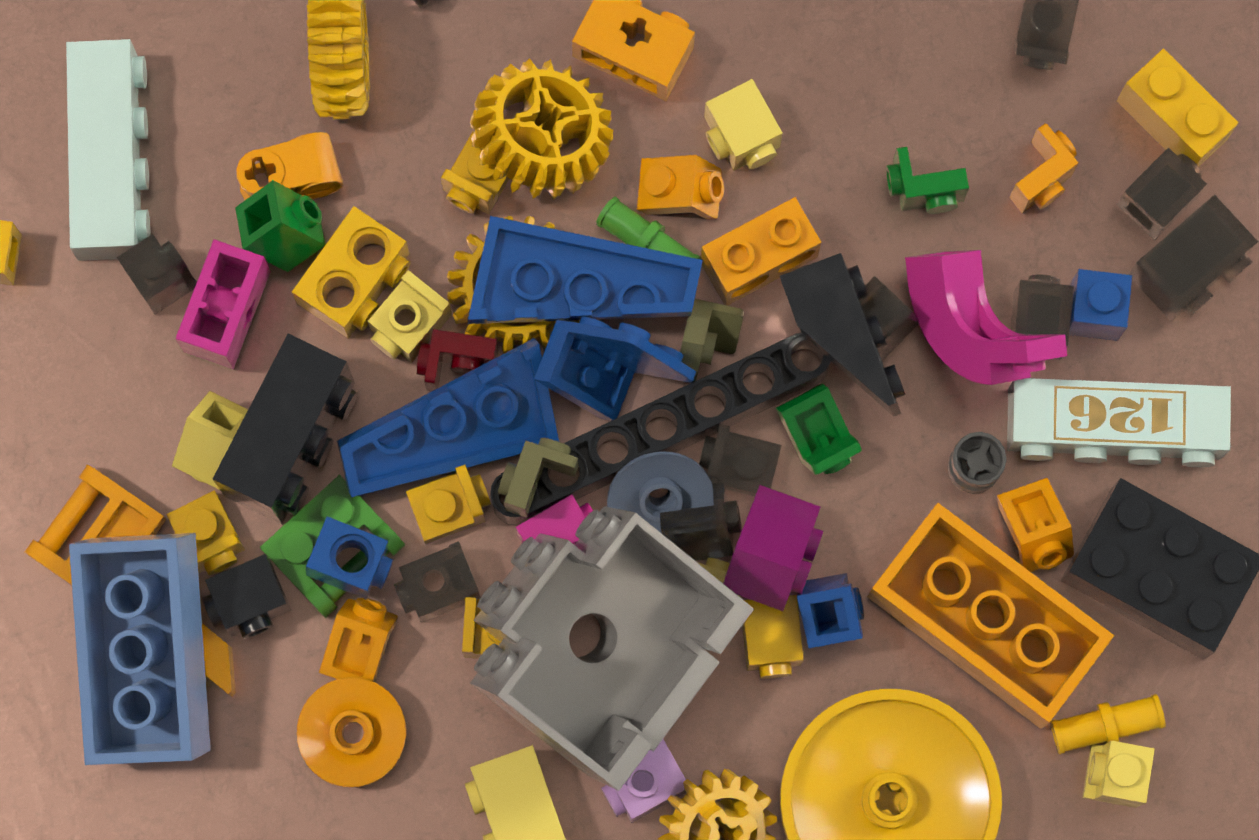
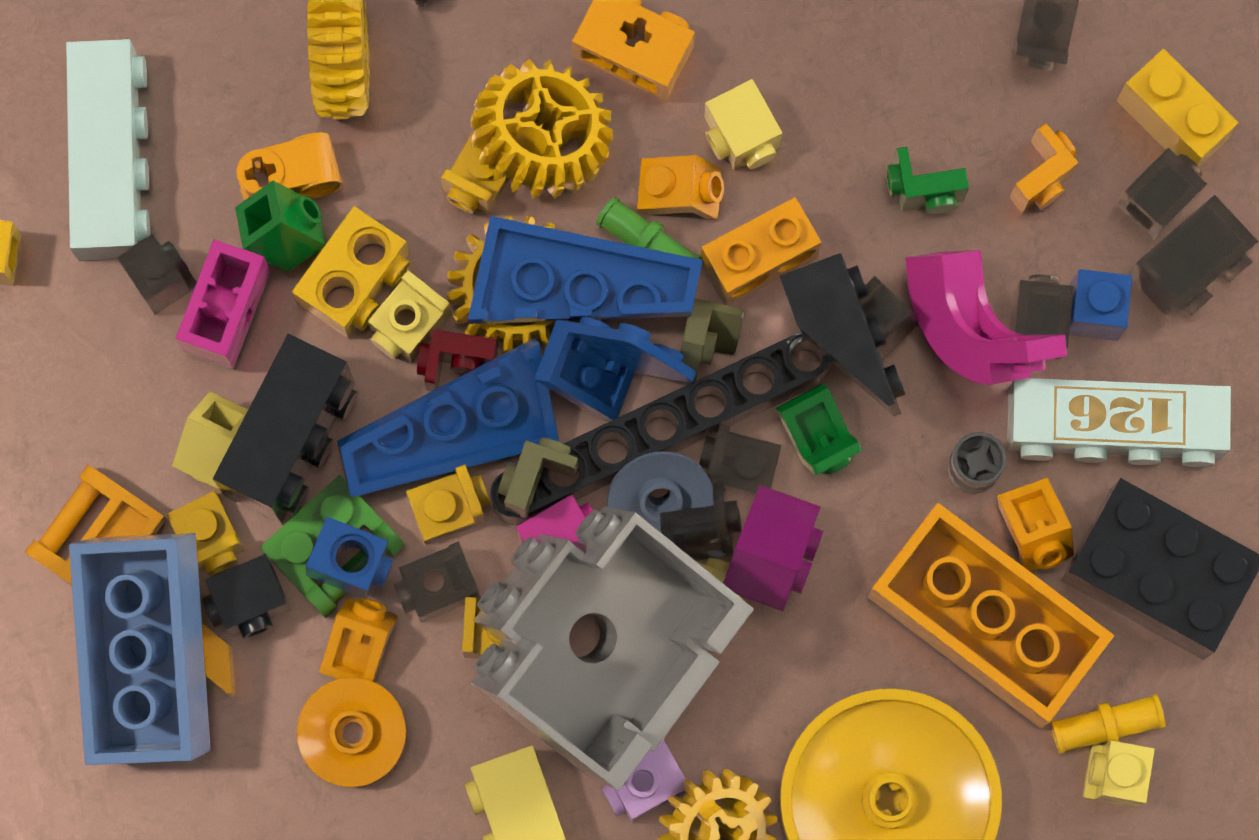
yellow brick [742,595,804,679] -> none
blue brick [797,573,864,648] -> none

